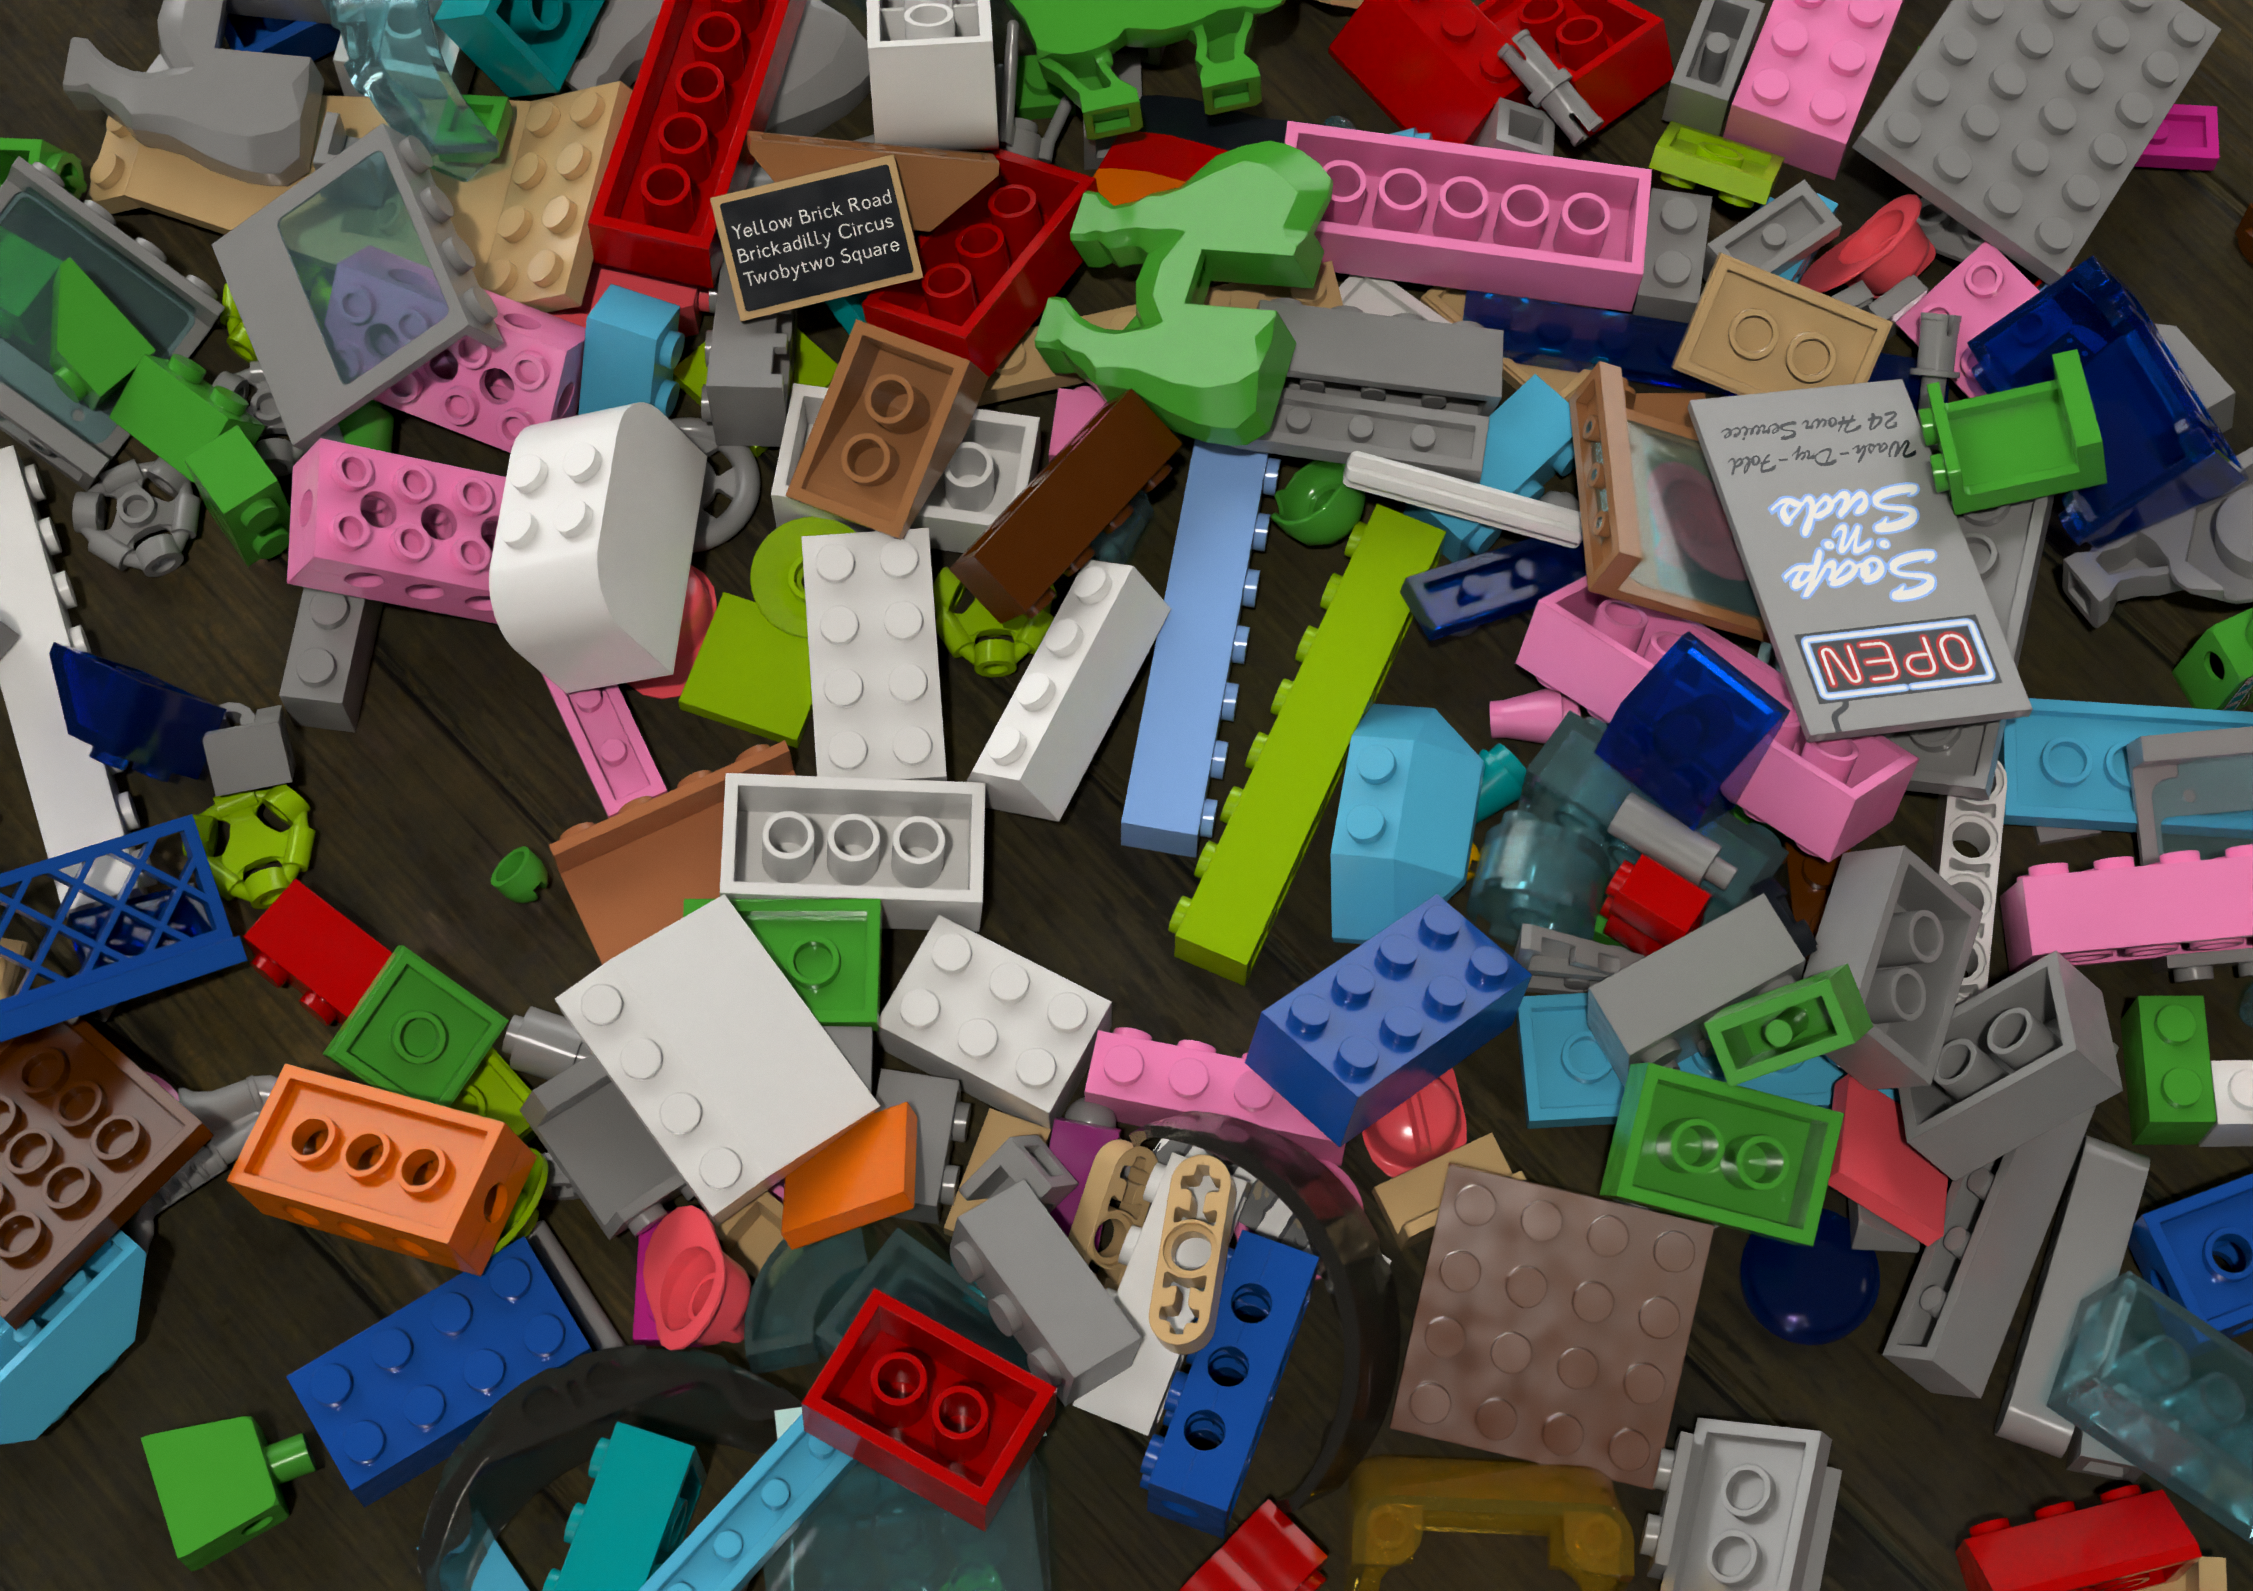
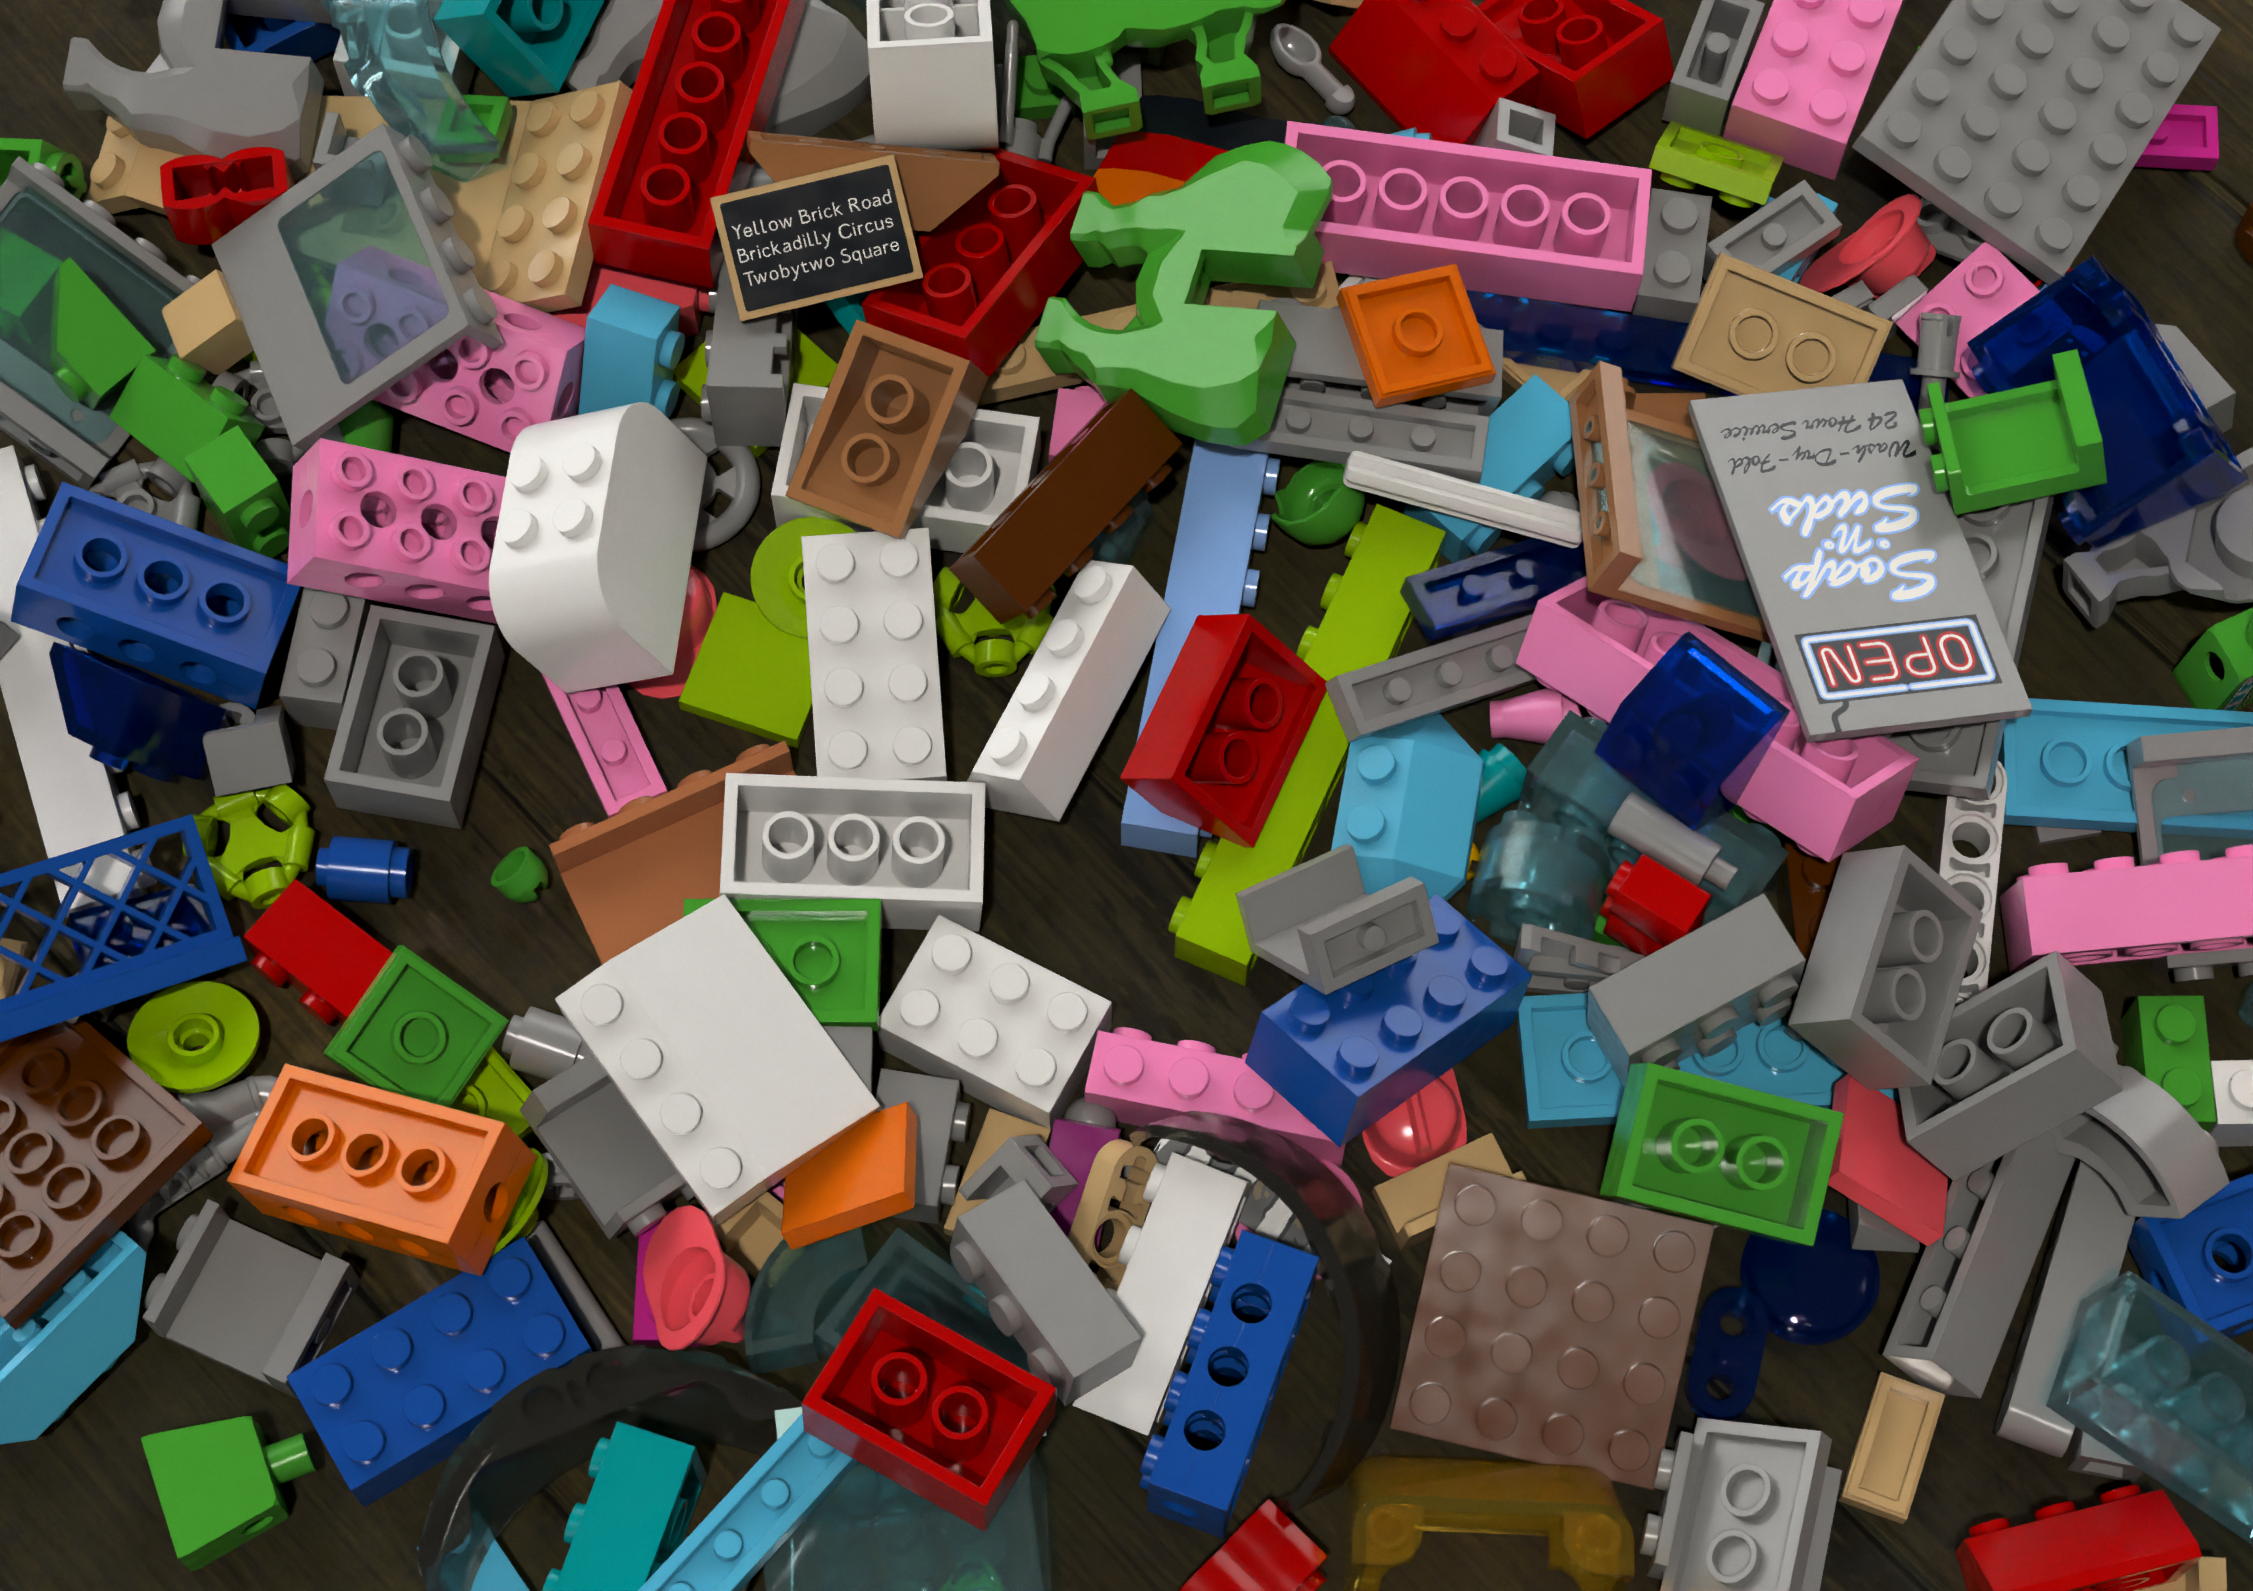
tan beam [1149,1155,1237,1355] -> none
light grey pin [1497,29,1604,147] -> none
bright green brick [1704,963,1874,1087] -> none
black tile [1749,876,1818,957] -> none
none -> blue brick [11,481,302,710]
none -> lime dish [127,981,261,1094]
none -> light grey panel [143,1199,361,1399]
none -> red brick [160,147,300,245]
none -> tan panel [162,269,254,375]
none -> blue brick [316,836,414,904]
none -> light grey brick [324,605,505,829]
none -> red slope [1120,614,1327,848]
none -> light grey panel [1236,844,1439,995]
none -> light grey piece [1270,23,1356,115]
none -> light grey plate [1325,614,1538,743]
none -> orange tile [1336,264,1496,408]
none -> clear blue plate [1685,1287,1769,1421]
none -> tan tile [1838,1372,1945,1525]
none -> light grey brick [2051,1065,2230,1219]

